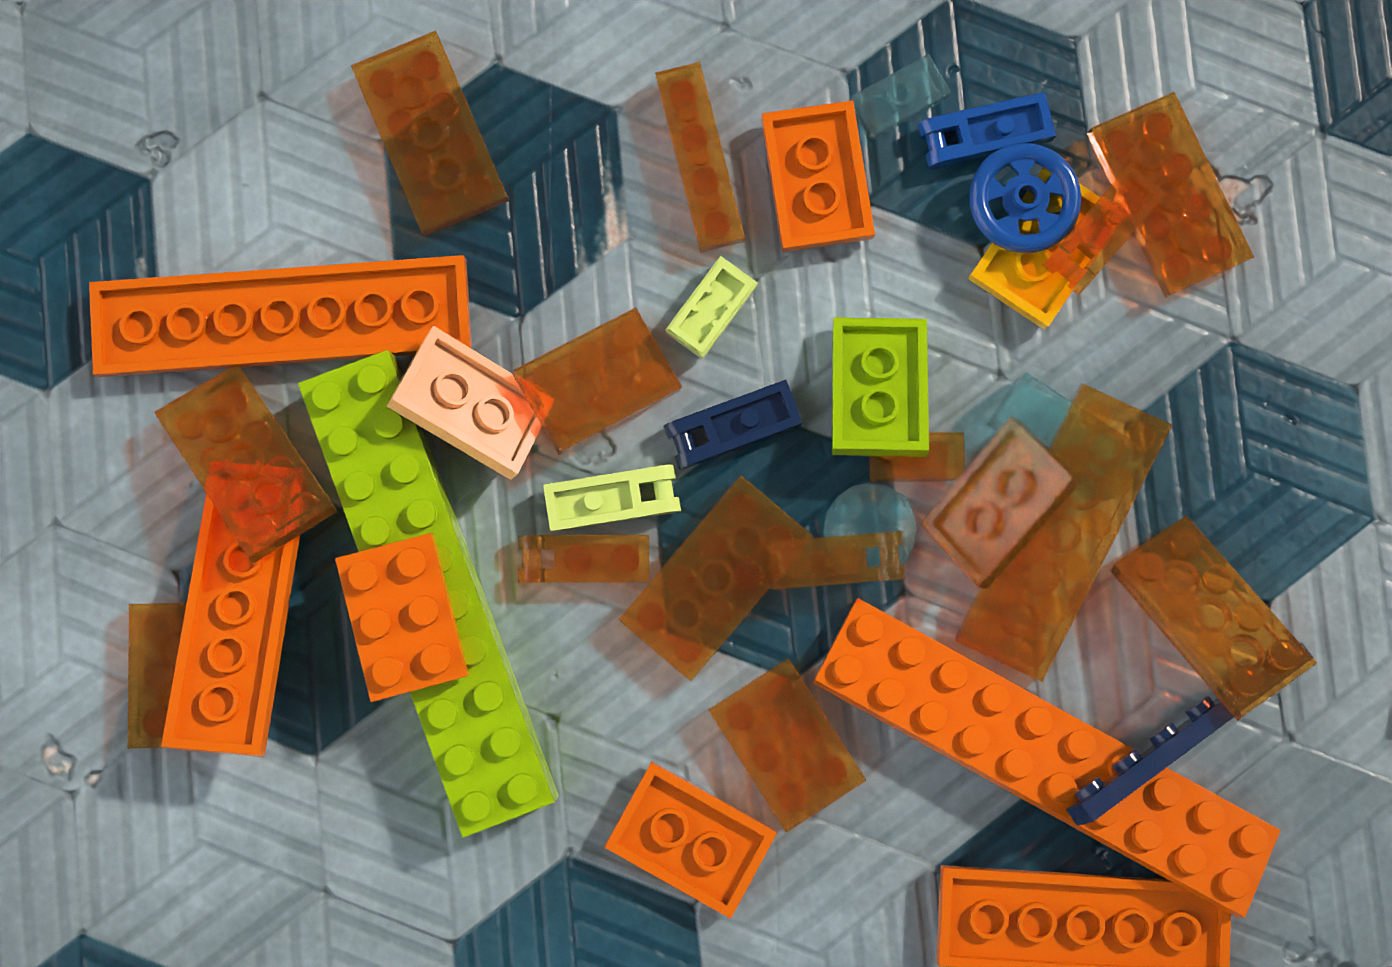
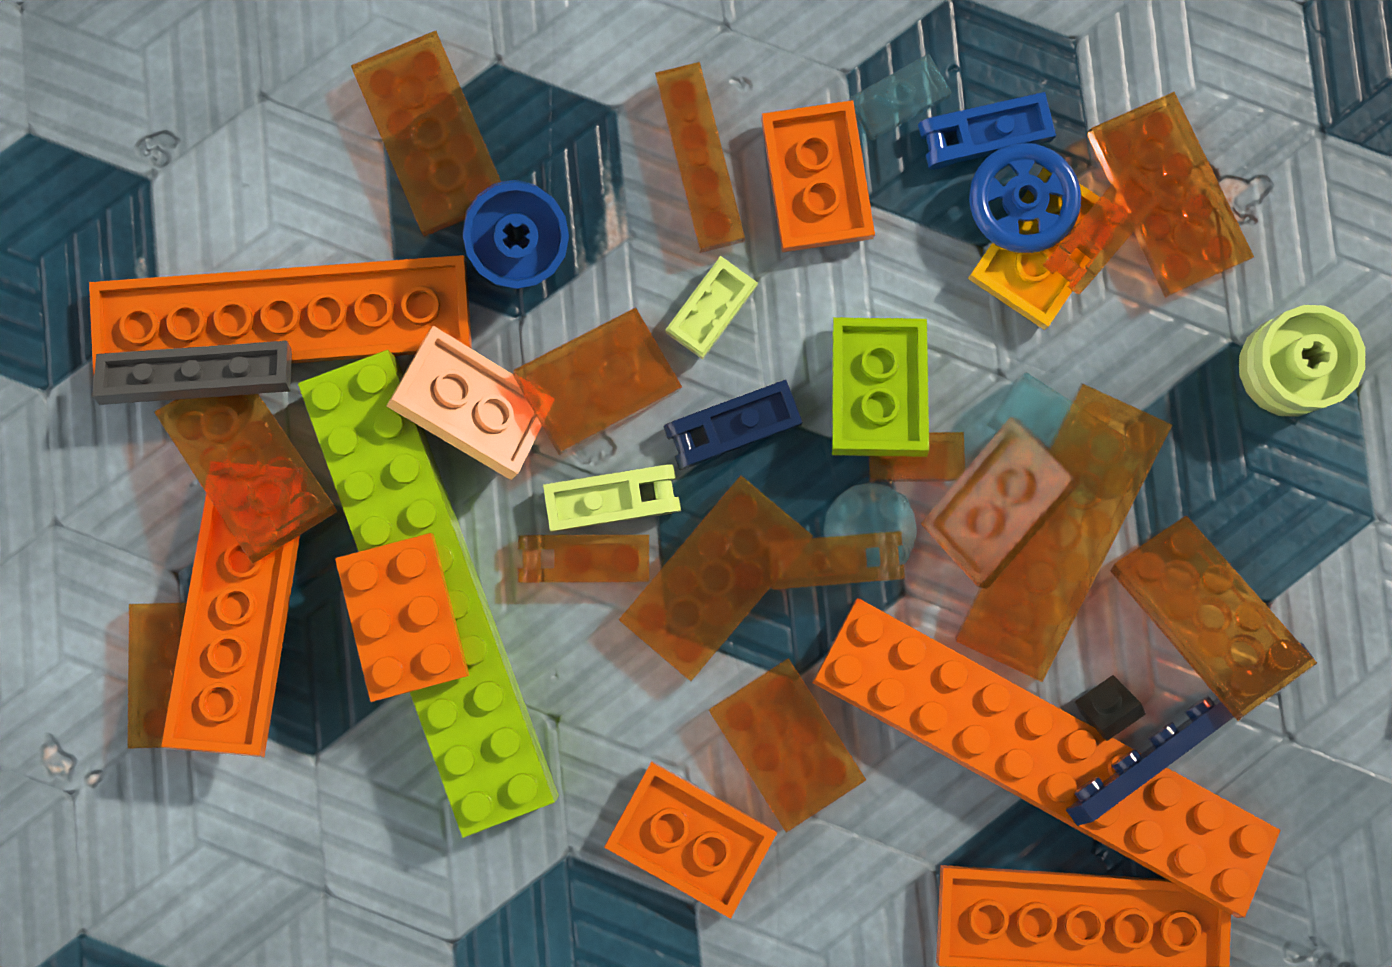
none -> dark grey plate [93,341,292,405]
none -> blue wheel [463,180,569,289]
none -> pearl dark grey plate [1075,675,1146,741]
none -> yellowish green wheel [1239,305,1365,417]

